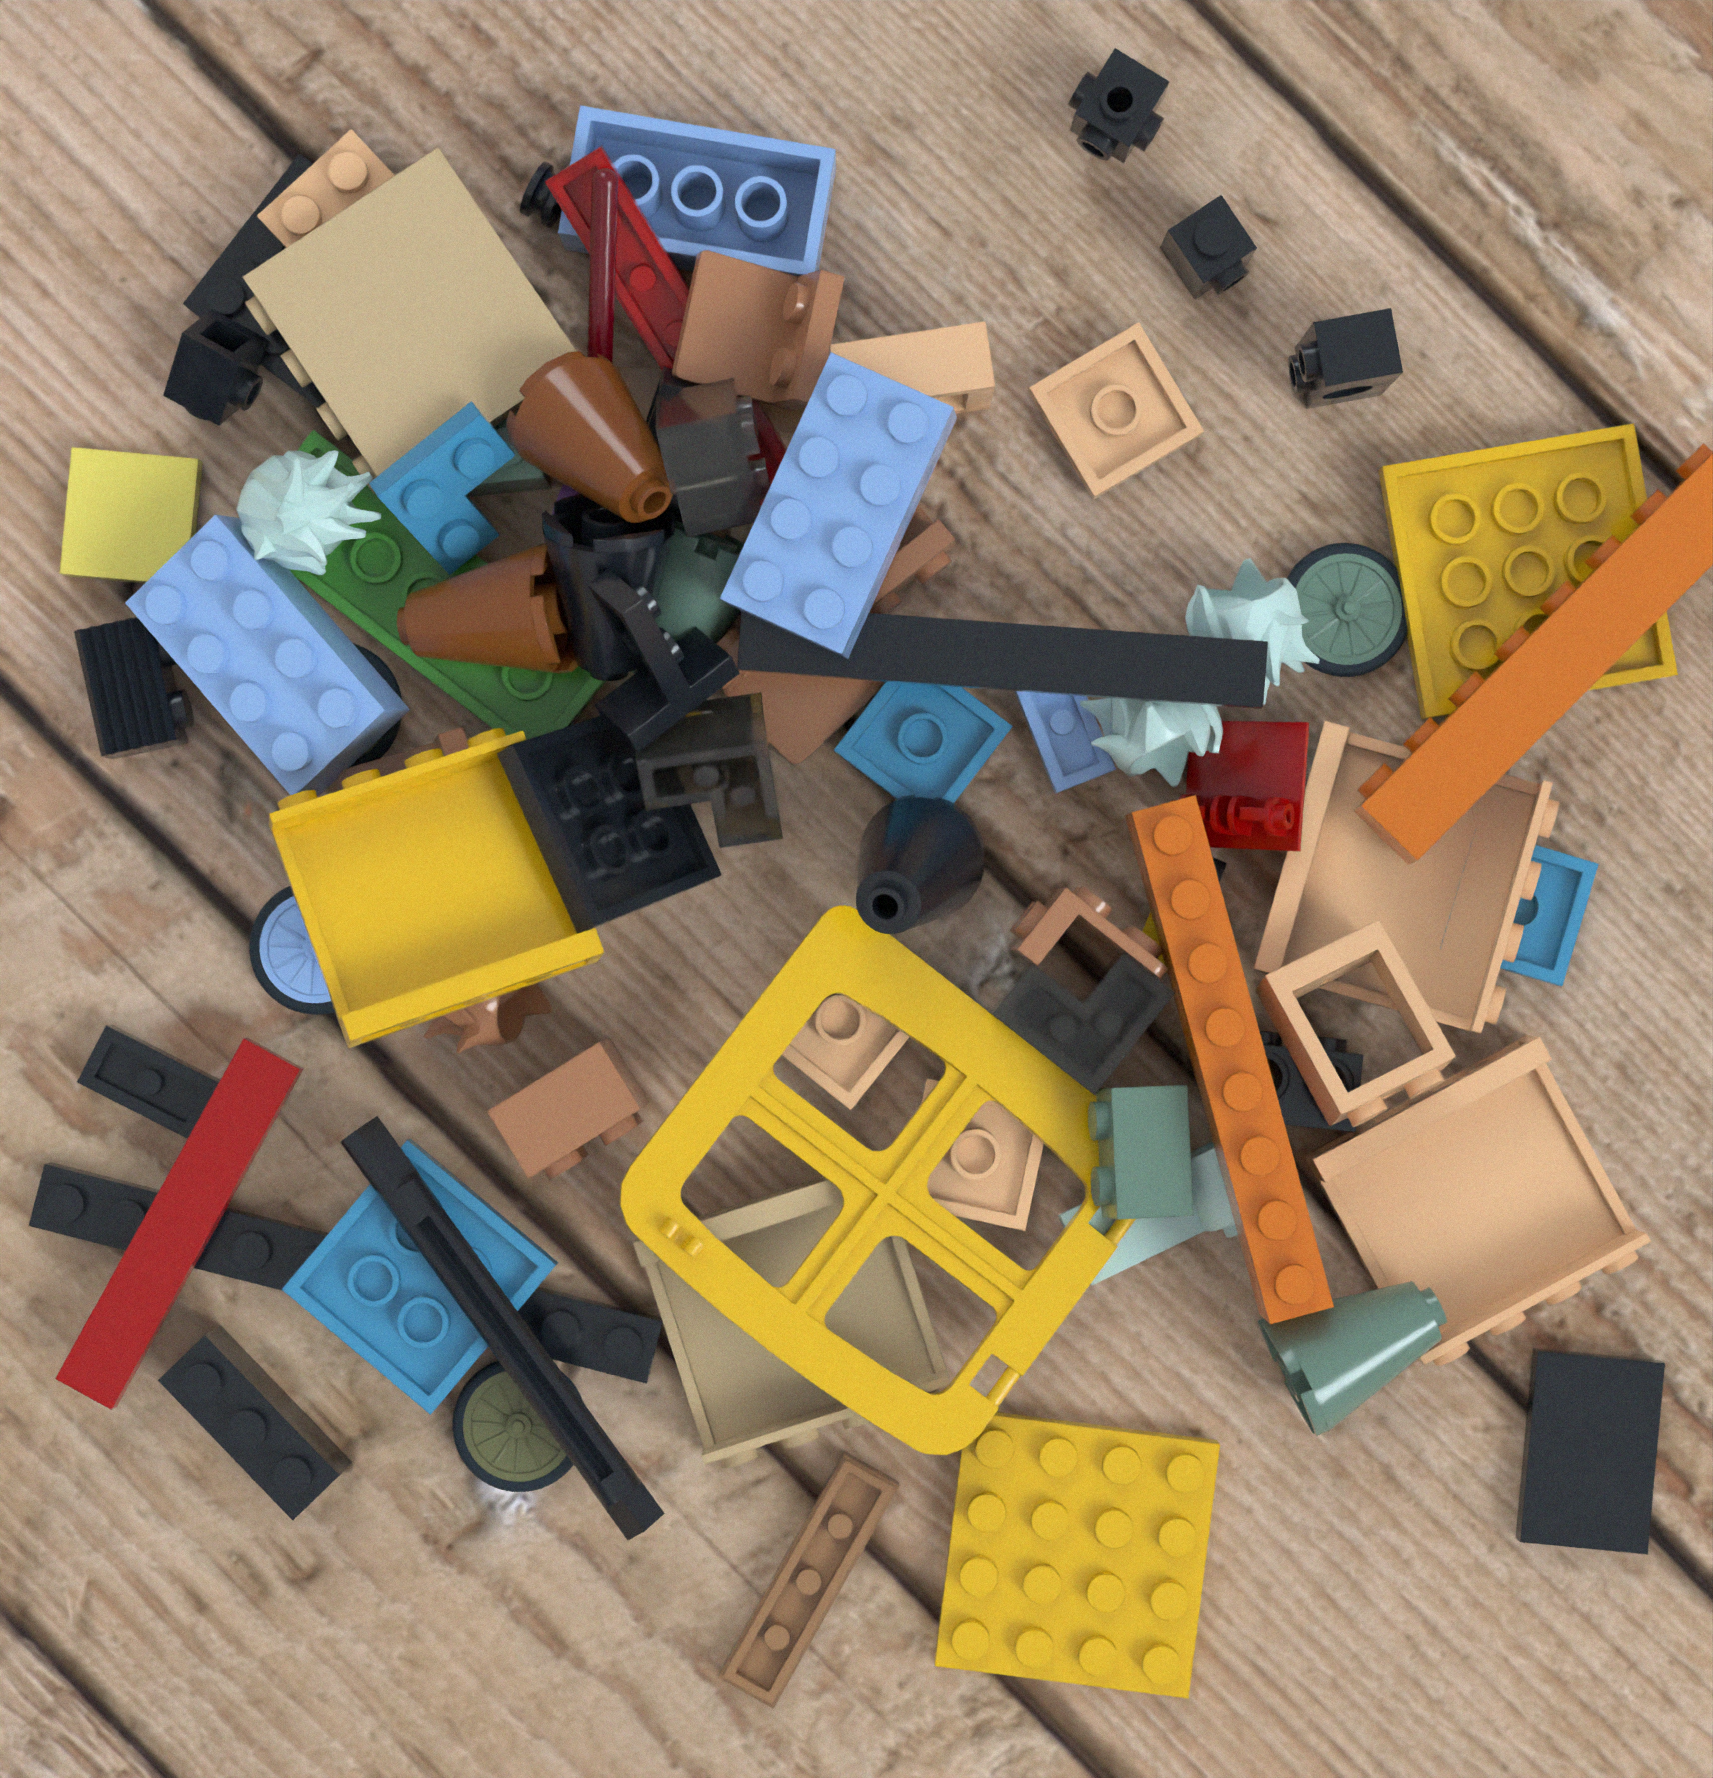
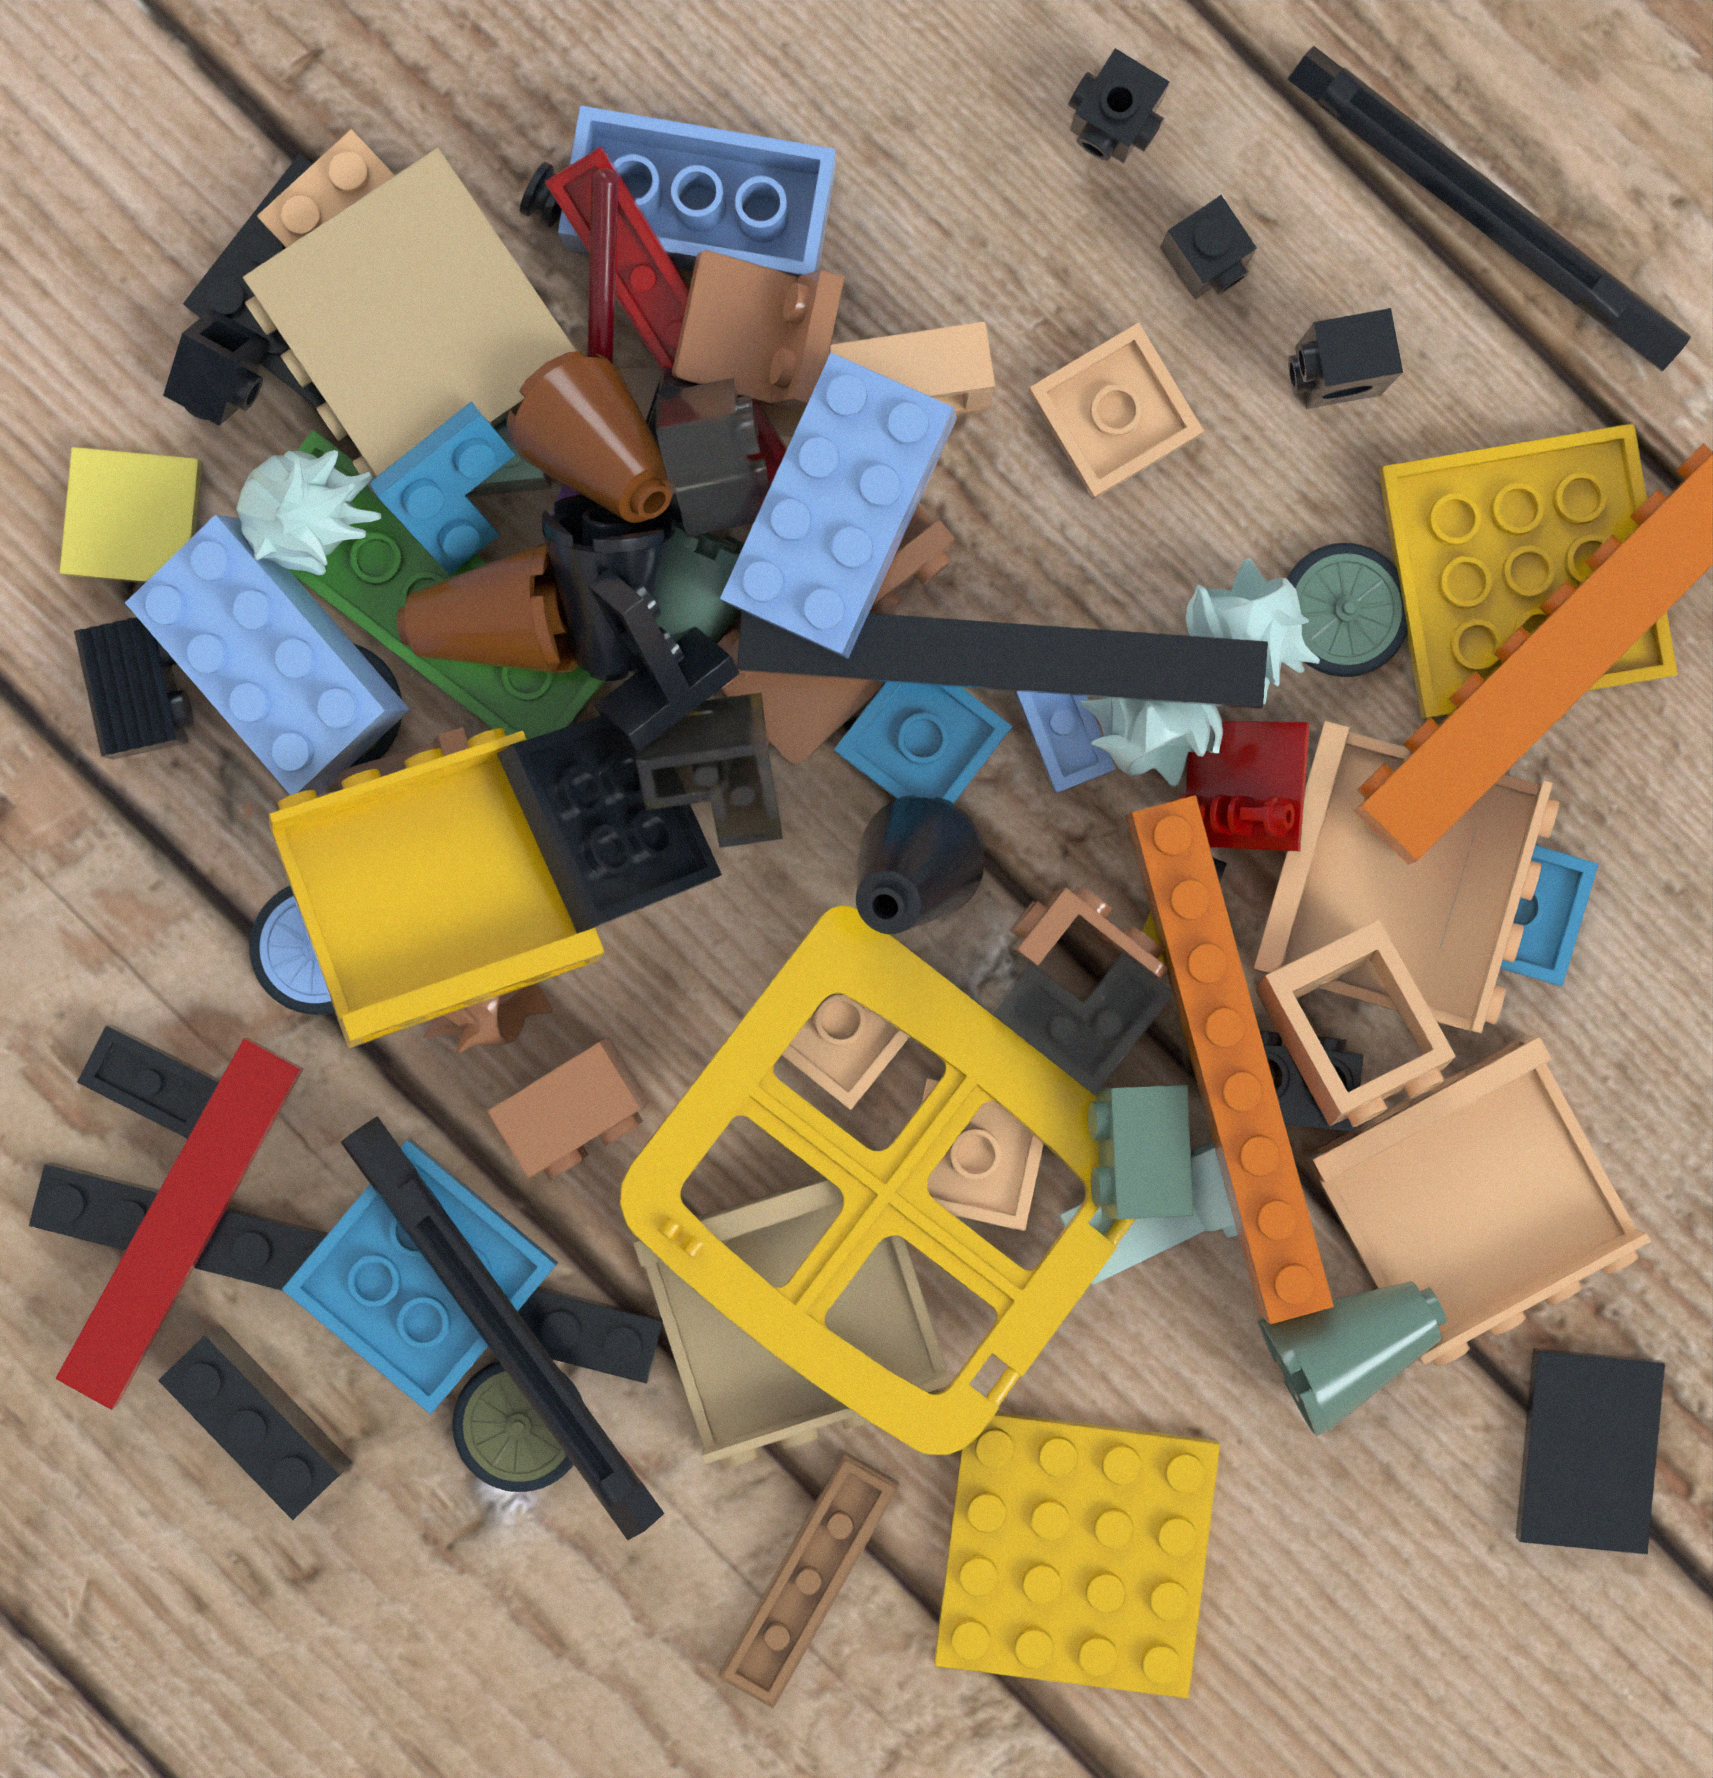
none -> black piece [1287,46,1691,372]

